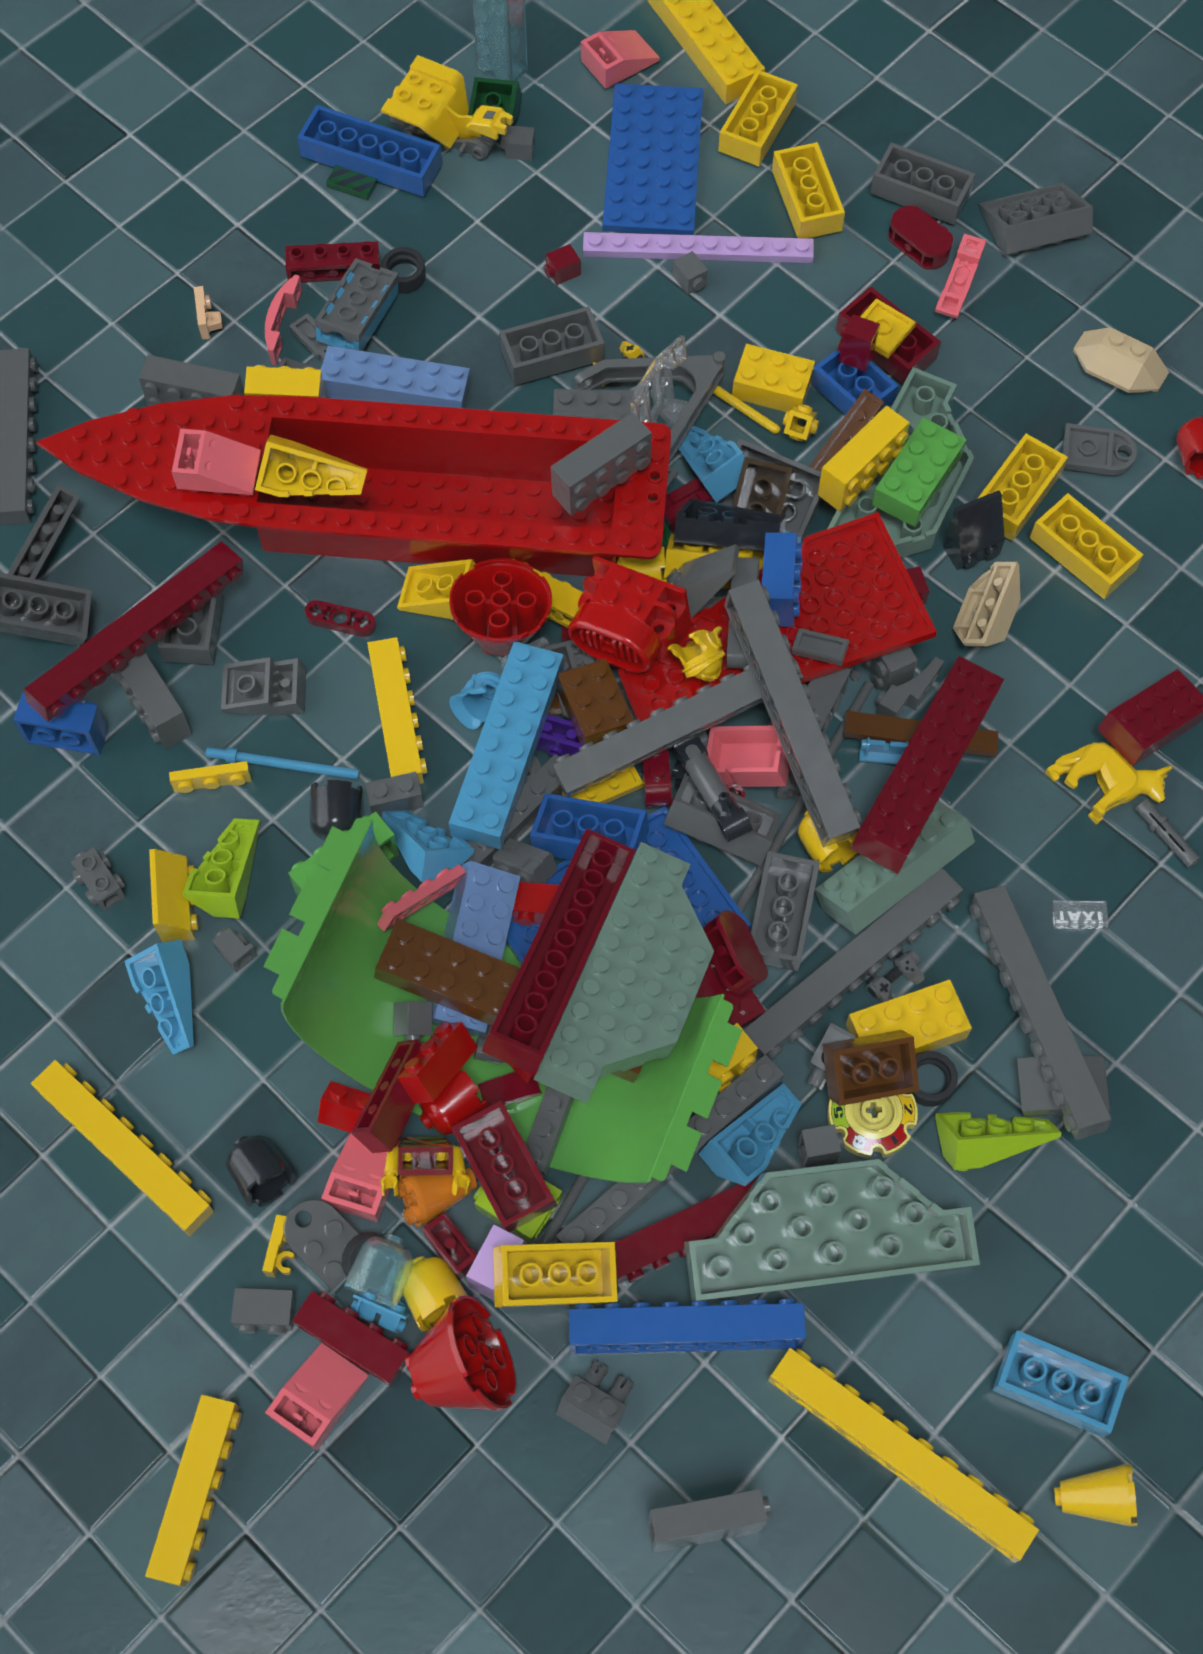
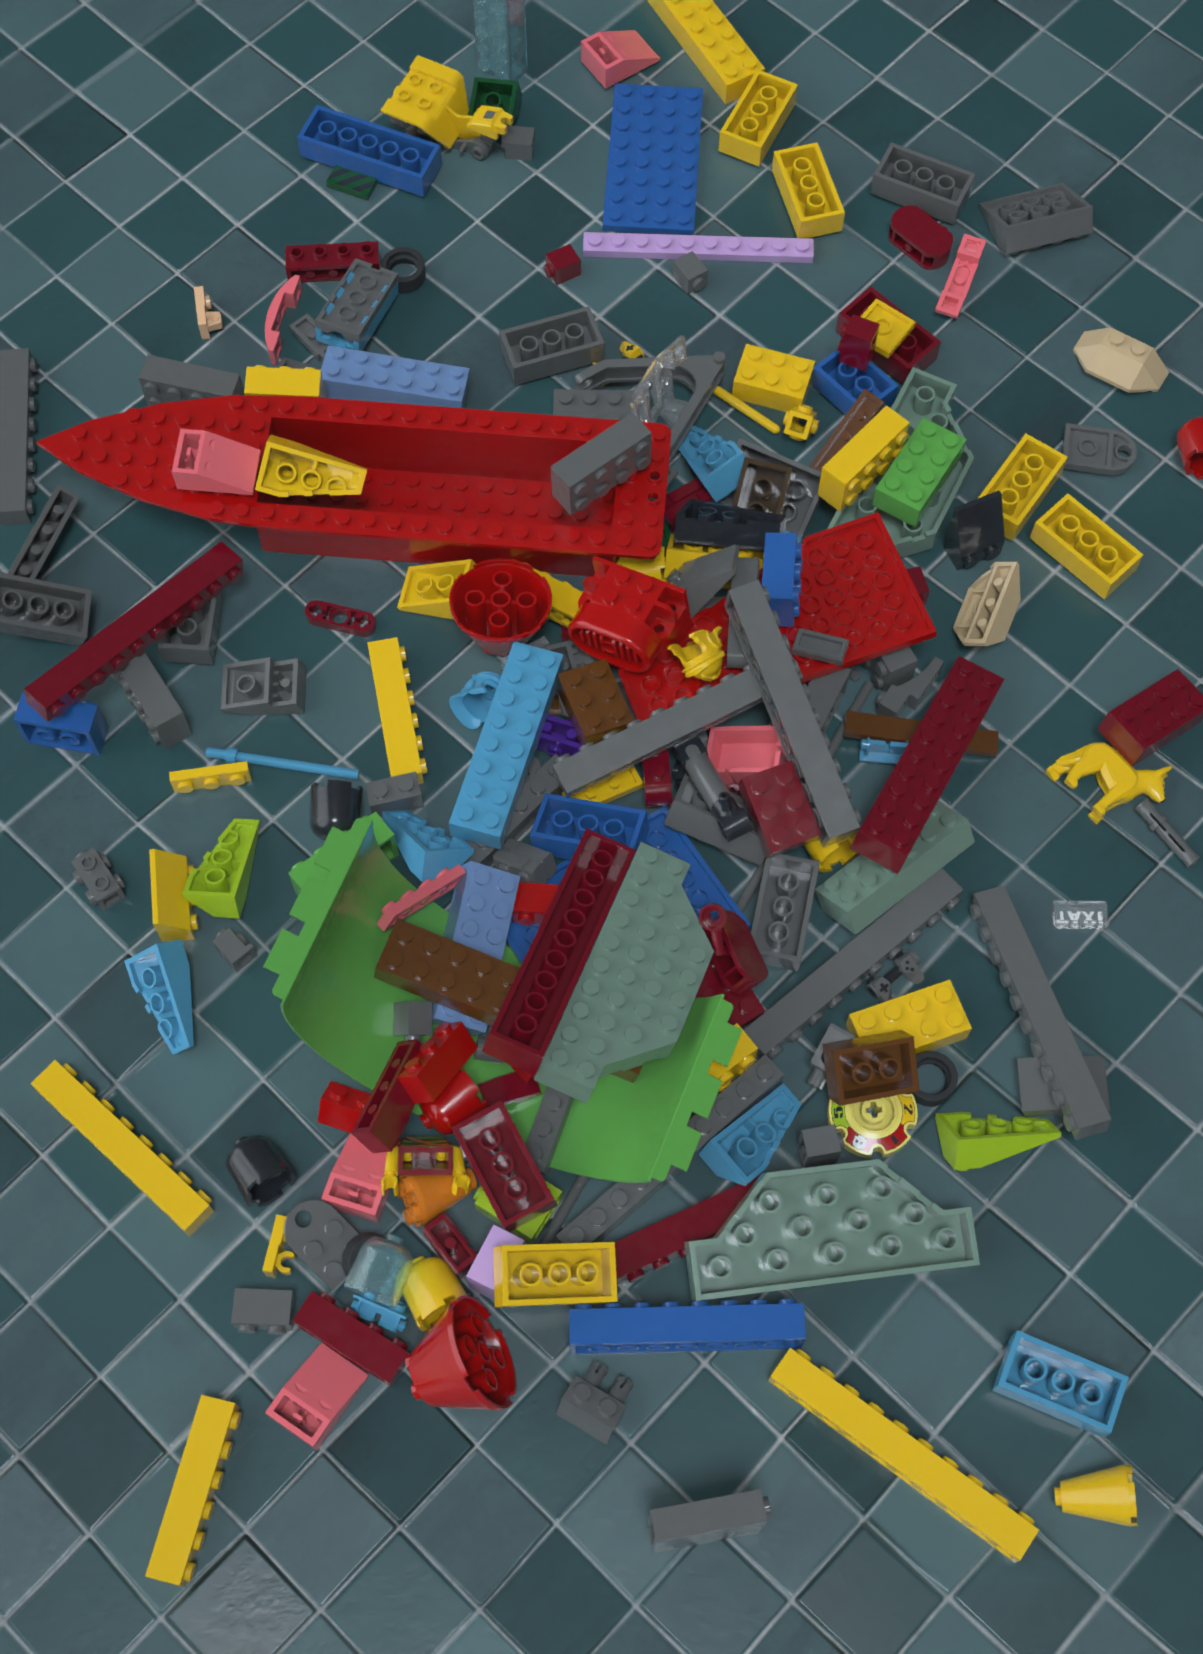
none -> dark red bar [699,903,727,956]
none -> dark red brick [738,760,822,859]

